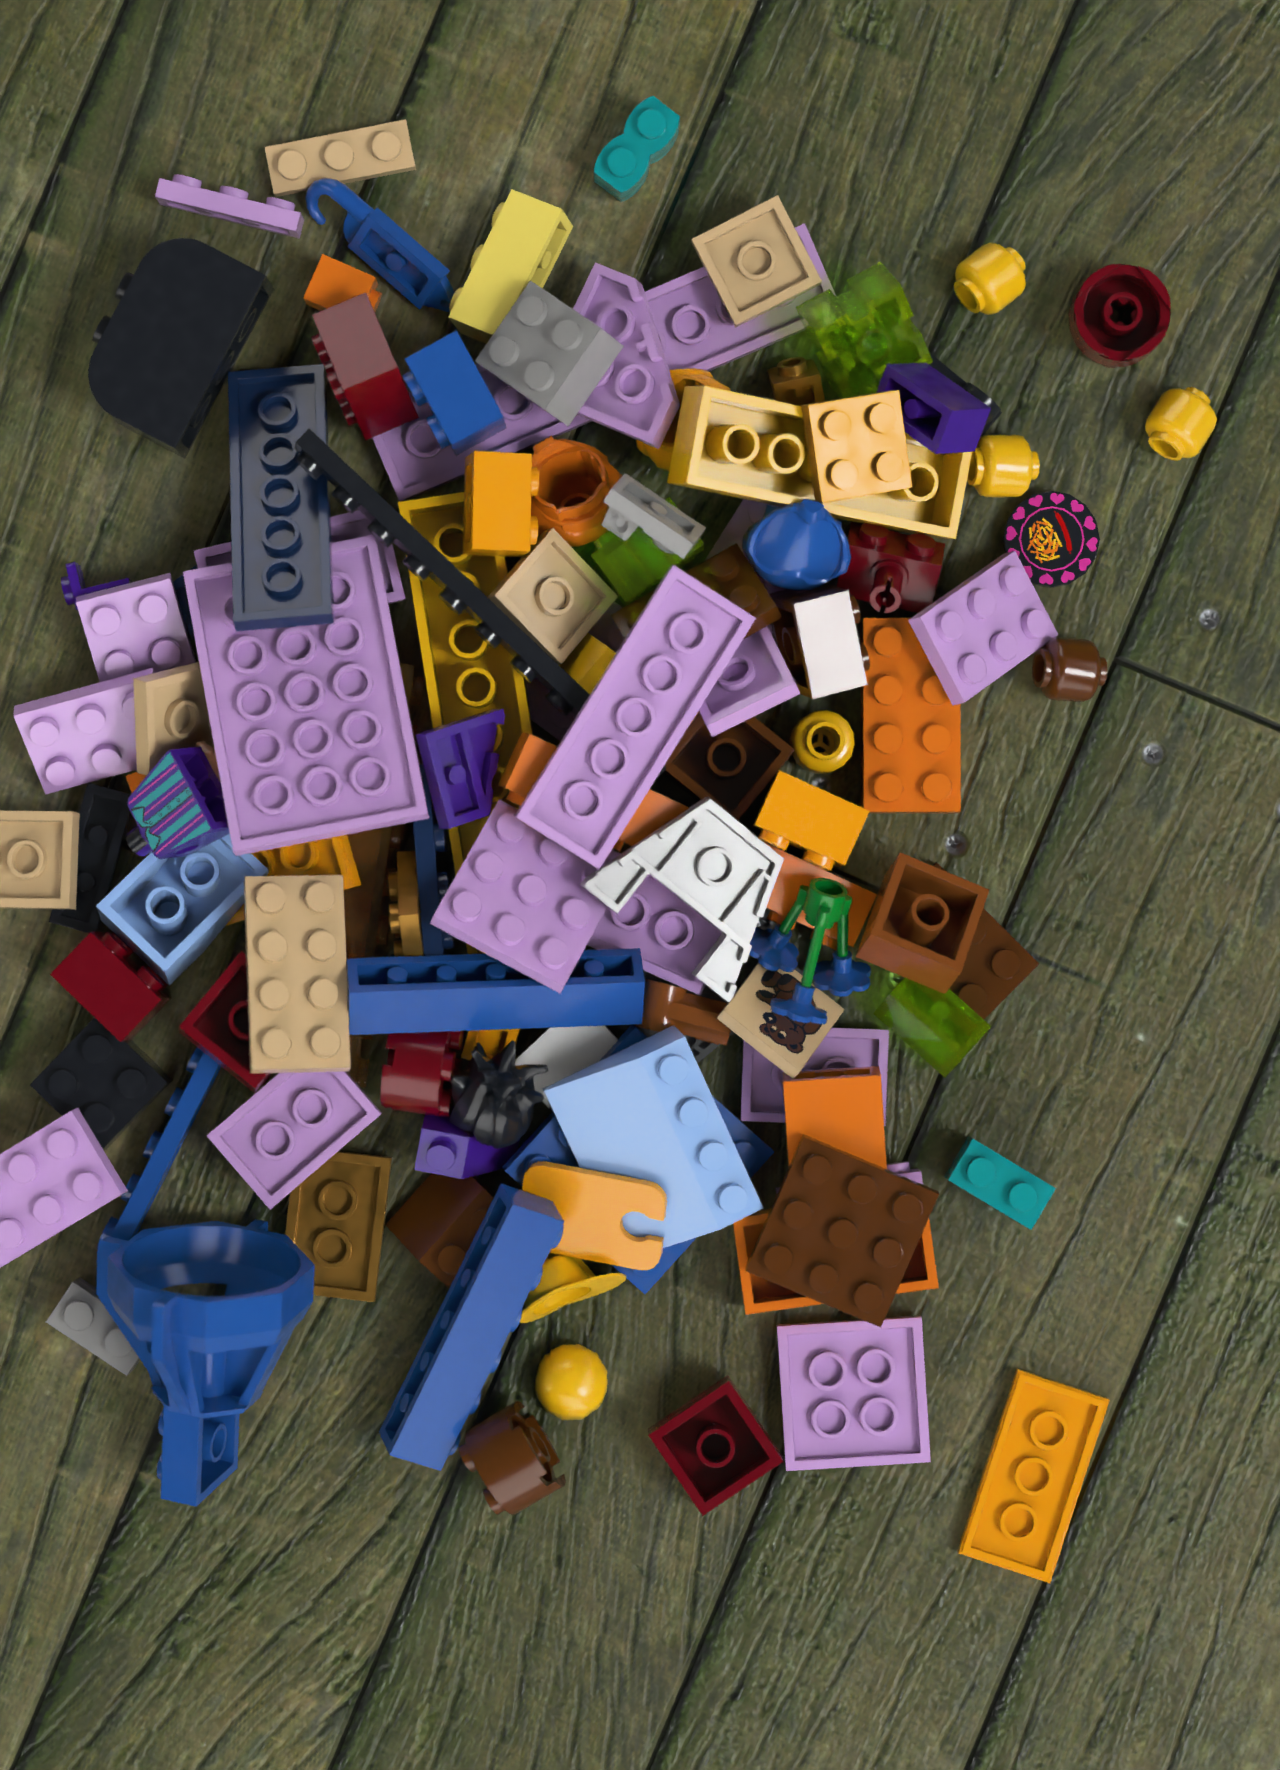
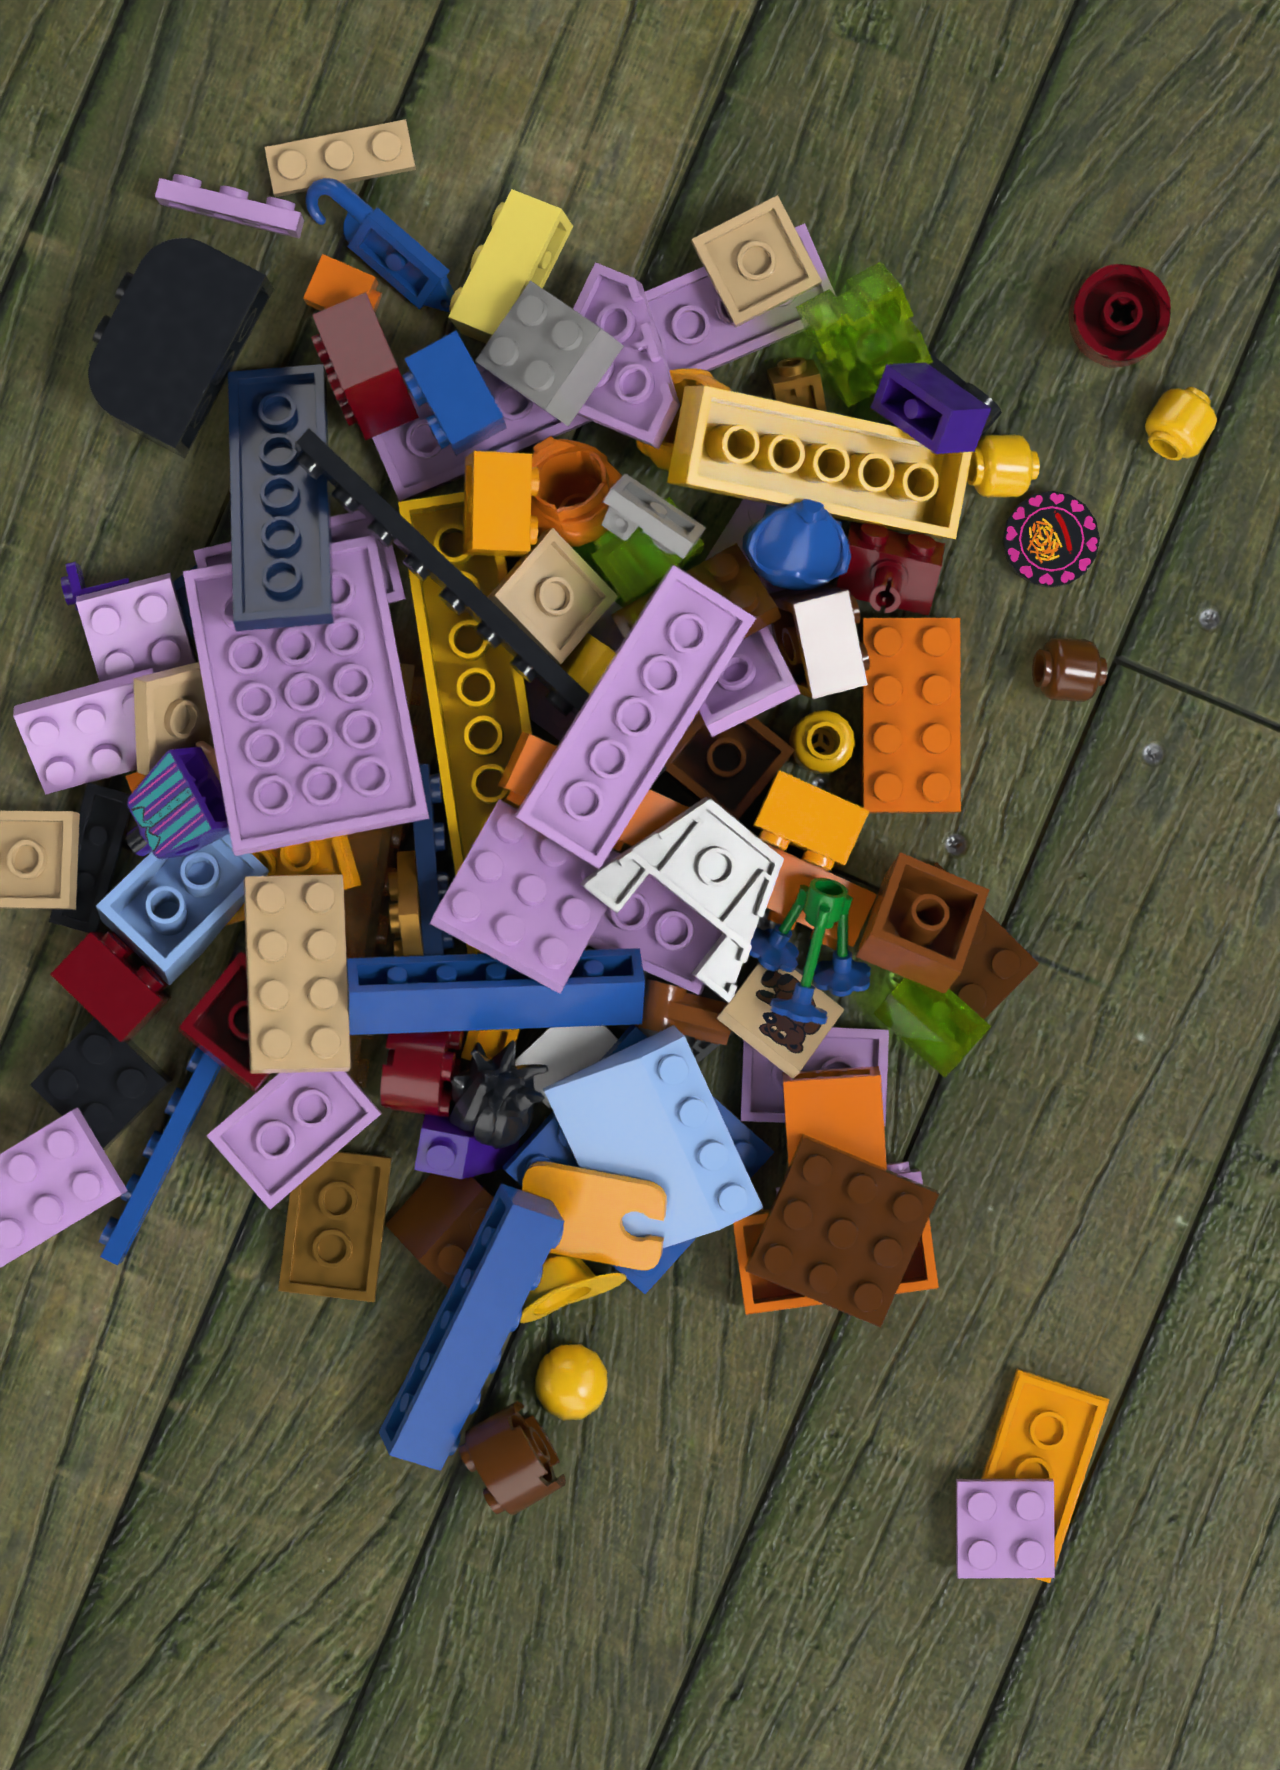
light grey brick [46,1277,140,1376] -> none
blue plate [96,1219,315,1507] -> none
dark purple wing [416,709,505,829] -> none
teal brick [594,96,680,202] -> none
dark red brick [648,1375,784,1516] -> none
lavender plate [776,1316,931,1471] -> none
plate [801,390,912,503] -> none
lavender plate [908,551,1058,706] -> none
teal brick [944,1136,1056,1230] -> none
yellow head [954,242,1026,315] -> none
none -> lavender plate [956,1479,1055,1578]

